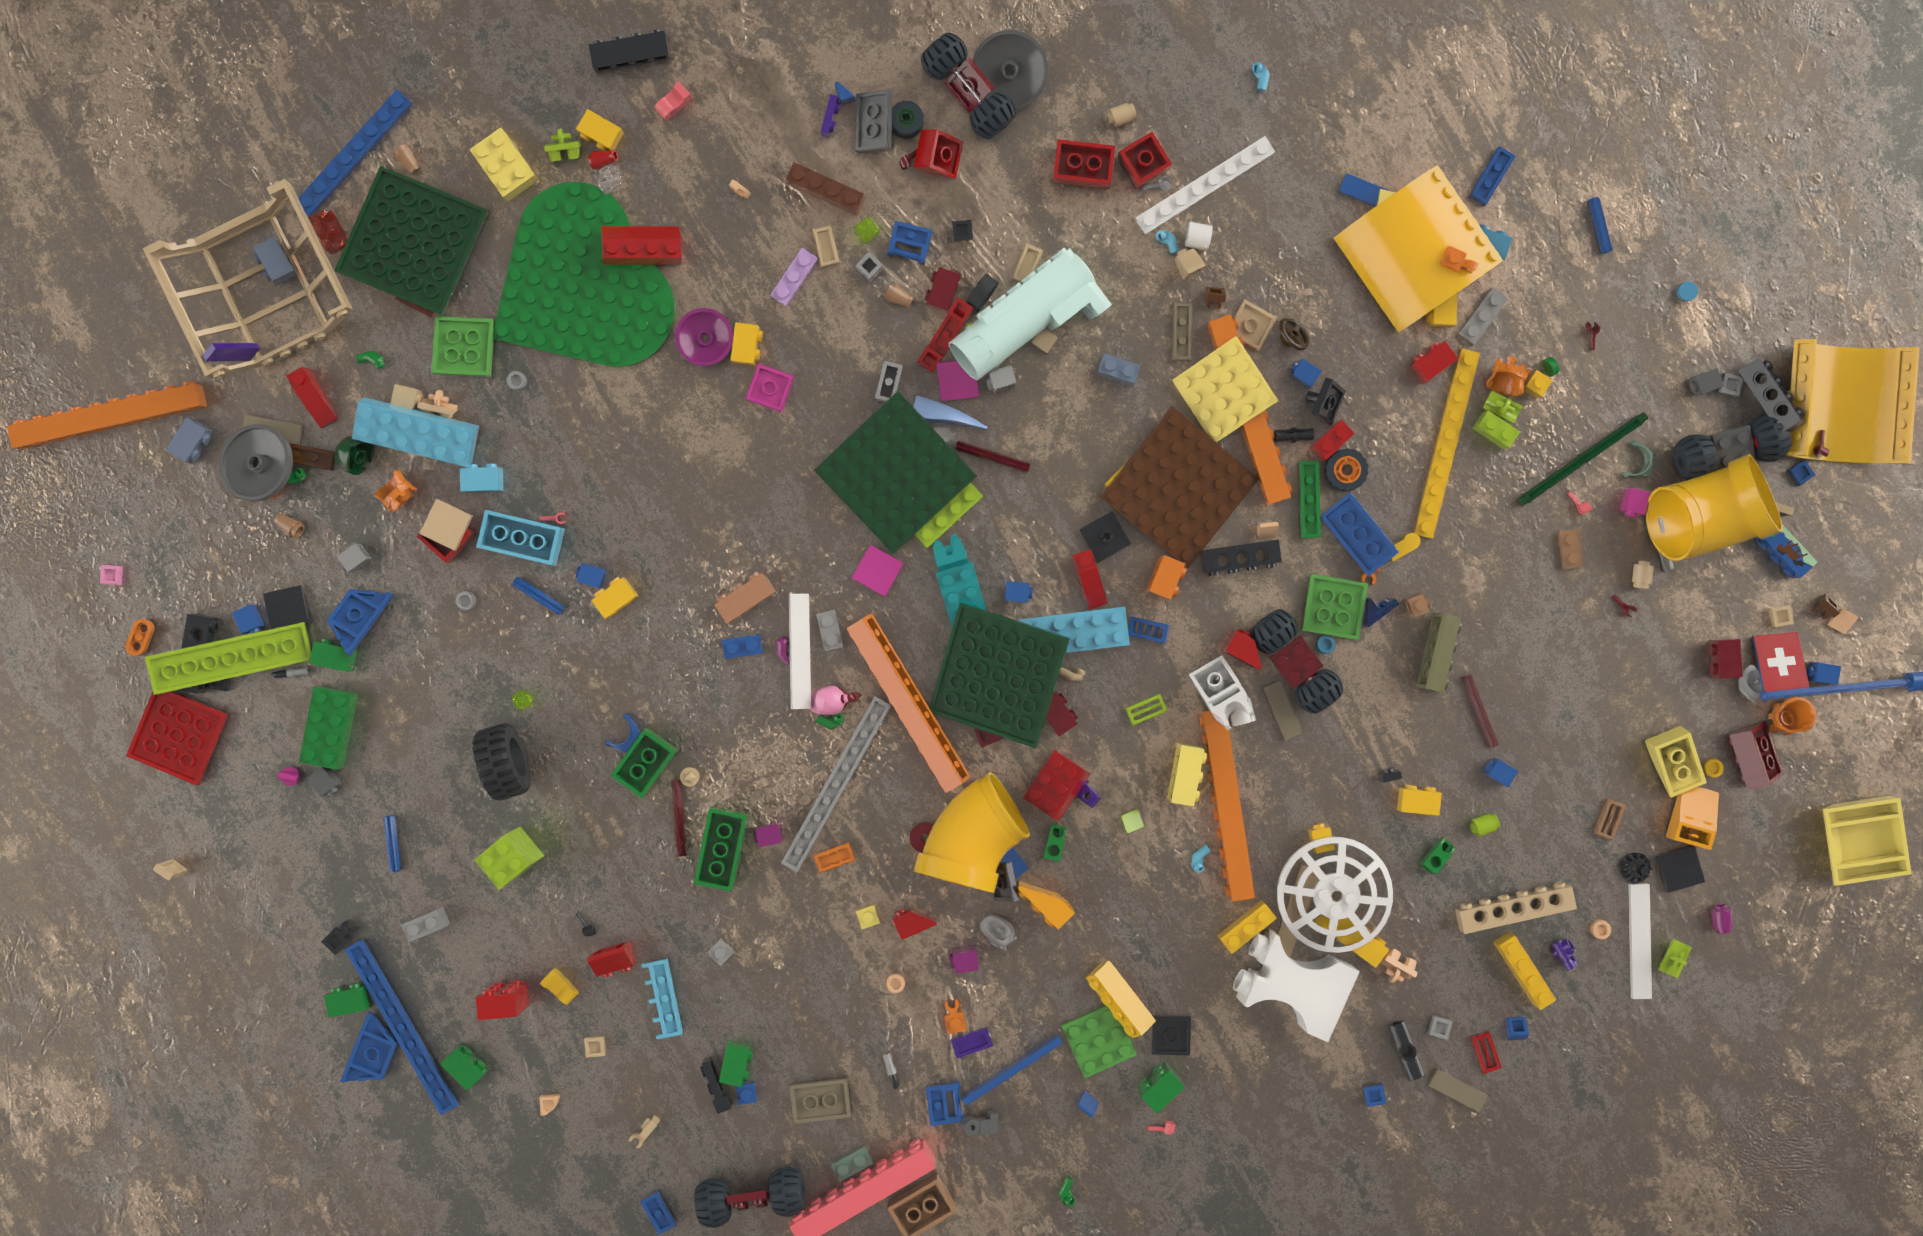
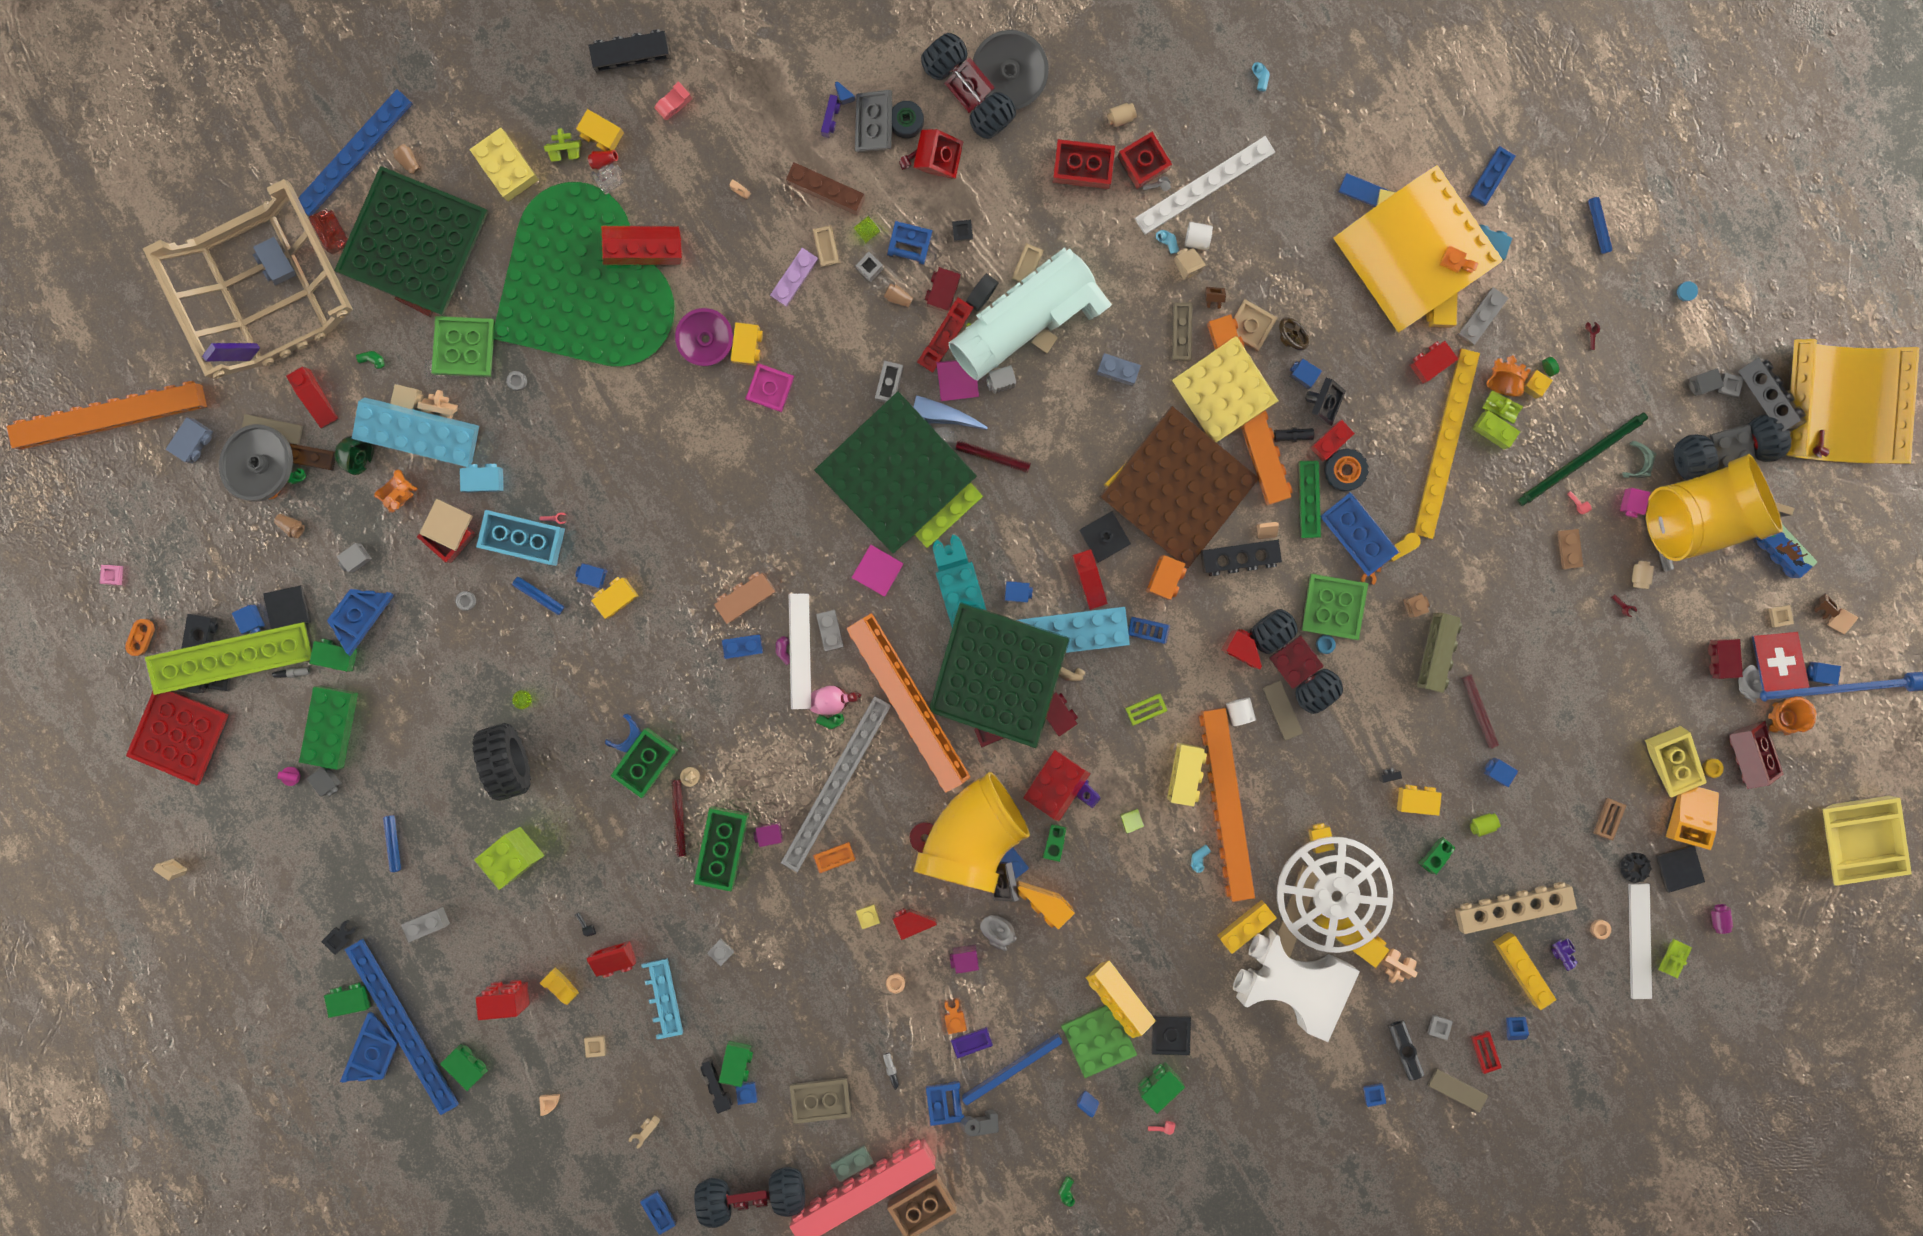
white brick [1189,655,1254,731] -> none
clear blue slope [1363,597,1399,627] -> none
blue tile [1787,460,1815,486] -> none

